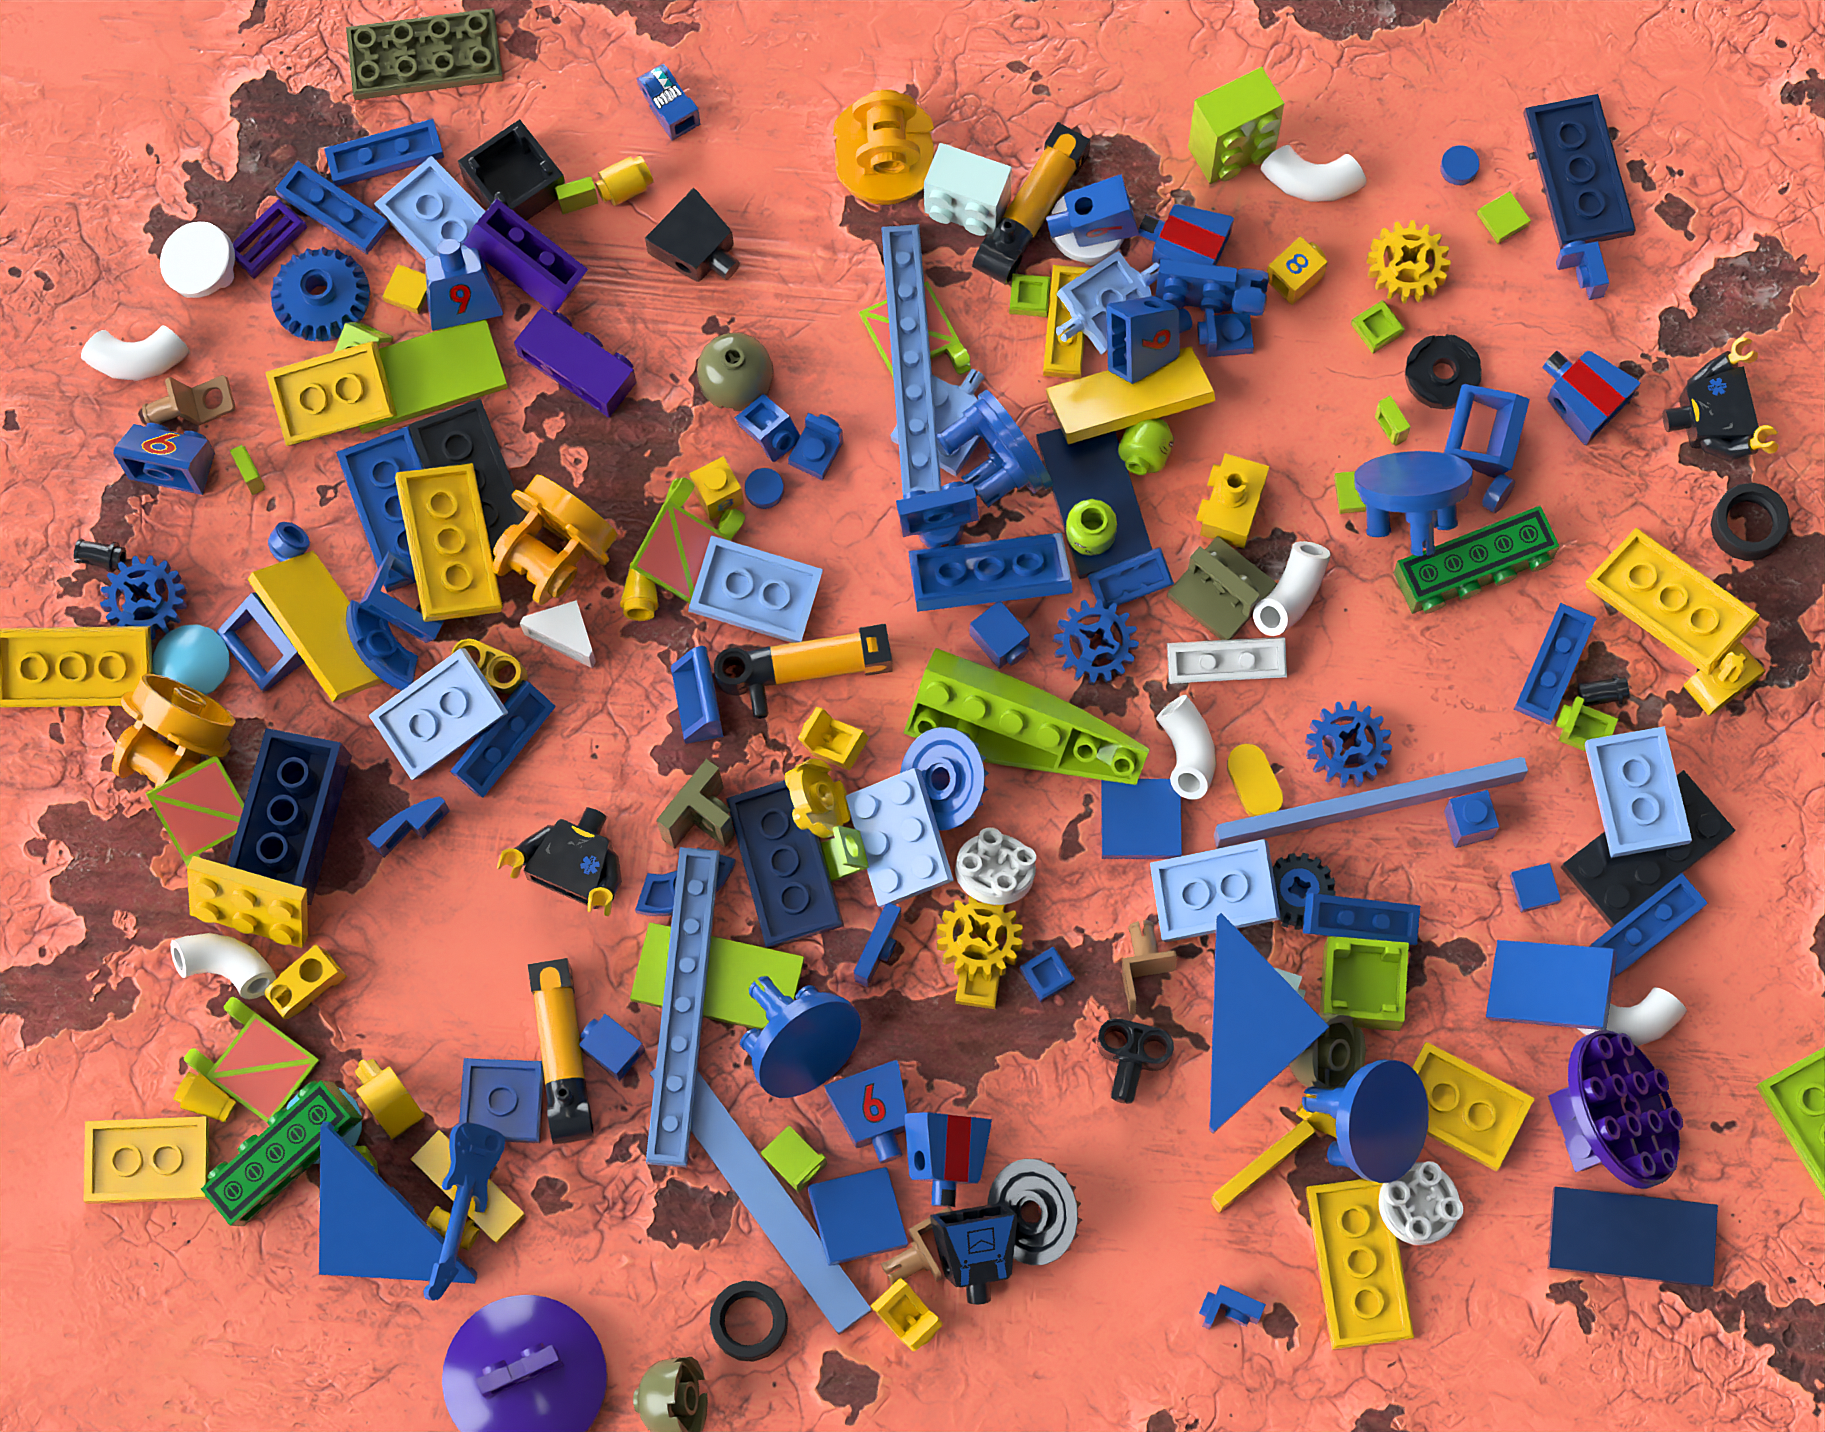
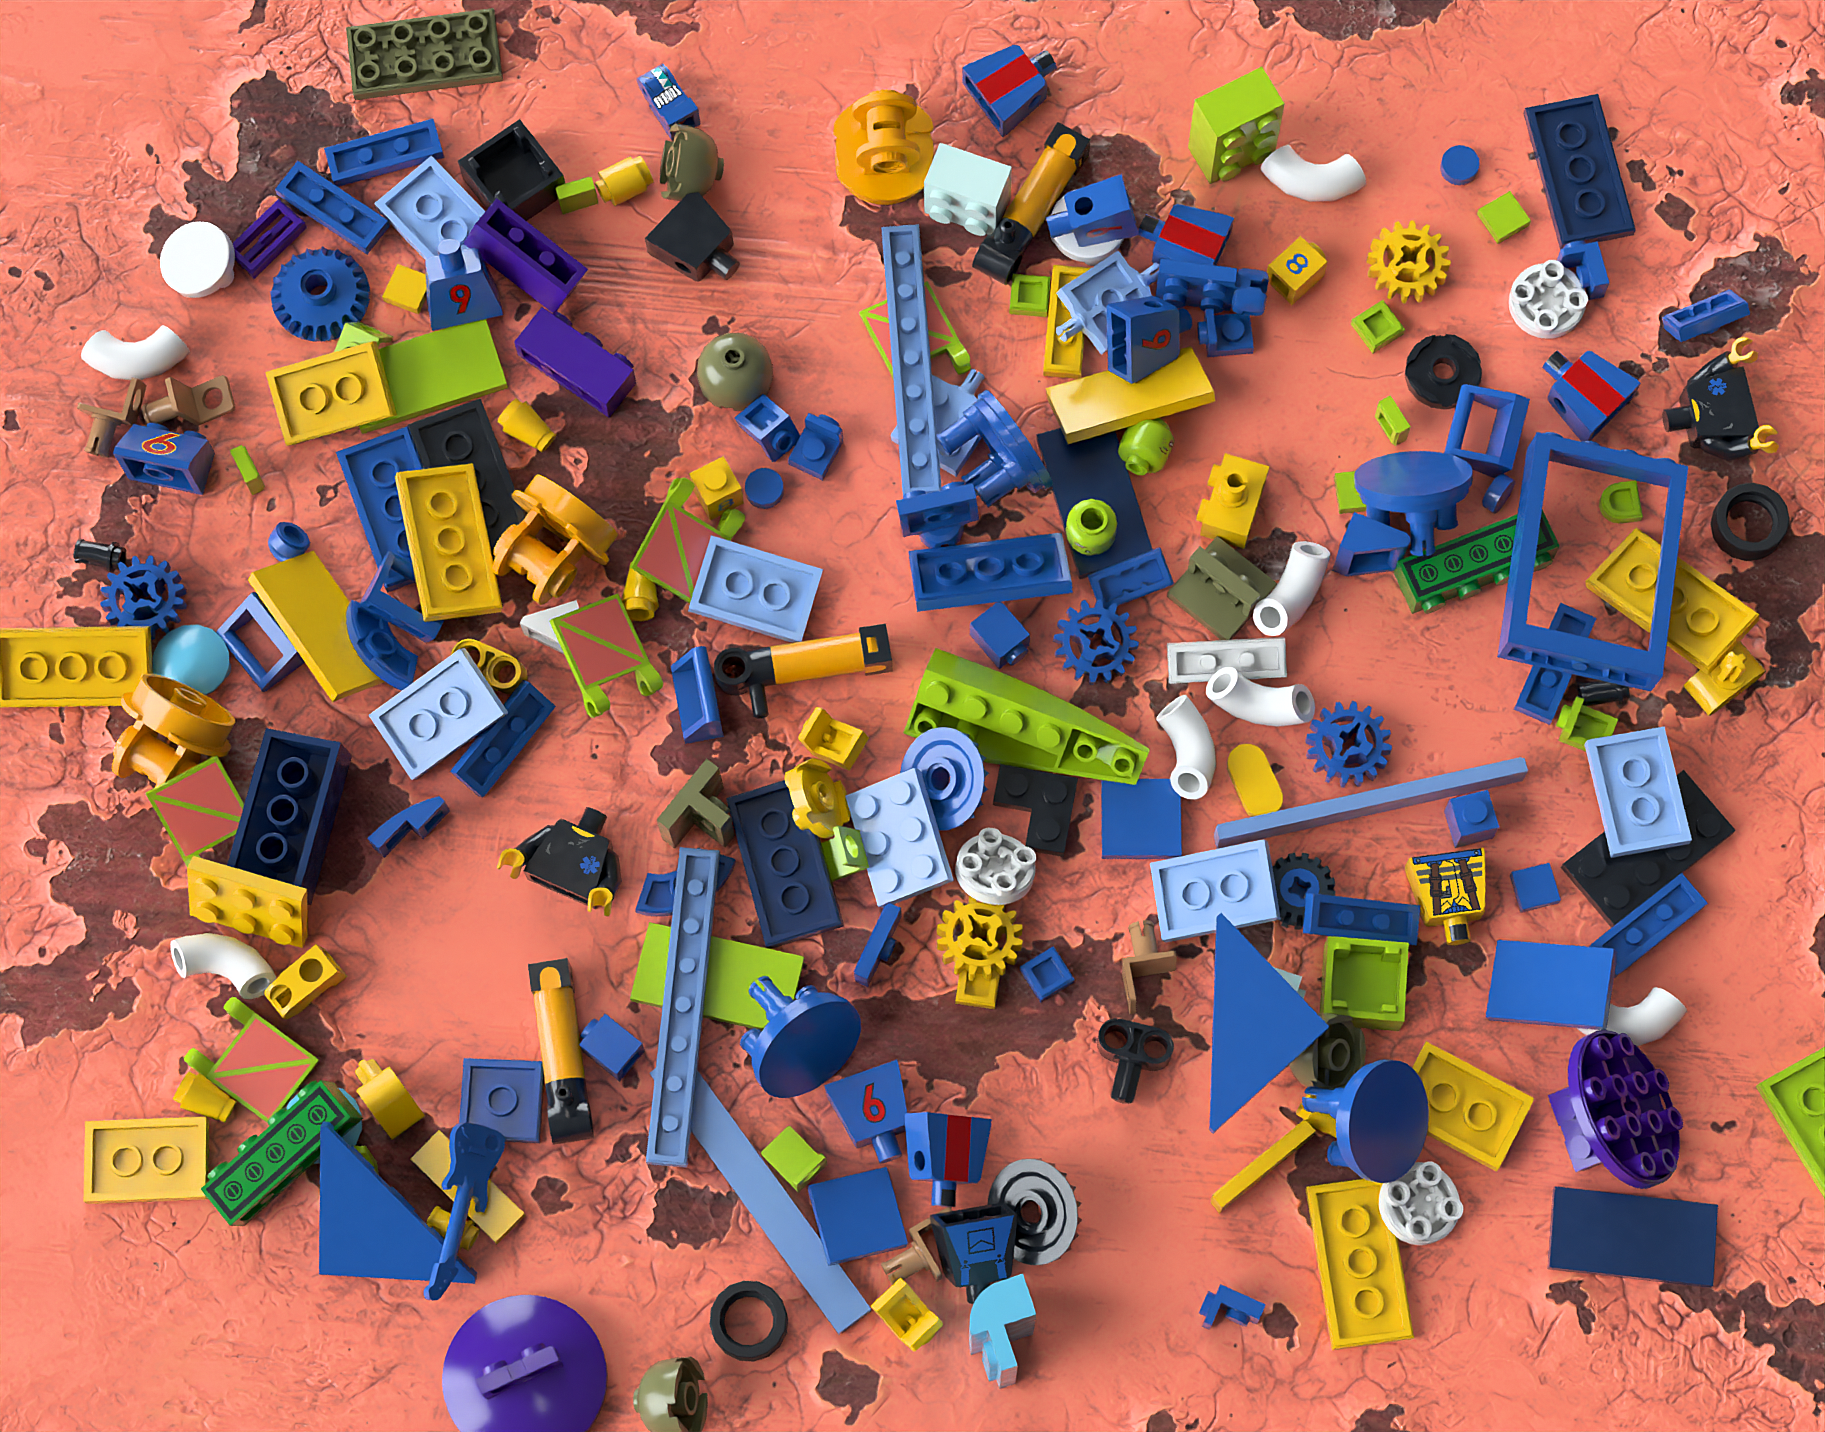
none -> medium nougat bracket [77,377,147,458]
none -> yellow cone [497,398,556,452]
none -> flag [549,594,663,718]
none -> olive cylinder [660,123,724,201]
none -> torso [962,45,1057,137]
none -> medium azure brick [969,1274,1036,1389]
none -> black plate [993,764,1078,857]
none -> white cylinder [1206,667,1315,727]
none -> blue tile [1332,512,1411,576]
none -> torso [1405,848,1485,945]
none -> blue window [1497,432,1688,692]
none -> white tile [1509,260,1588,339]
none -> lime tile [1599,480,1643,524]
none -> blue plate [1662,289,1750,342]

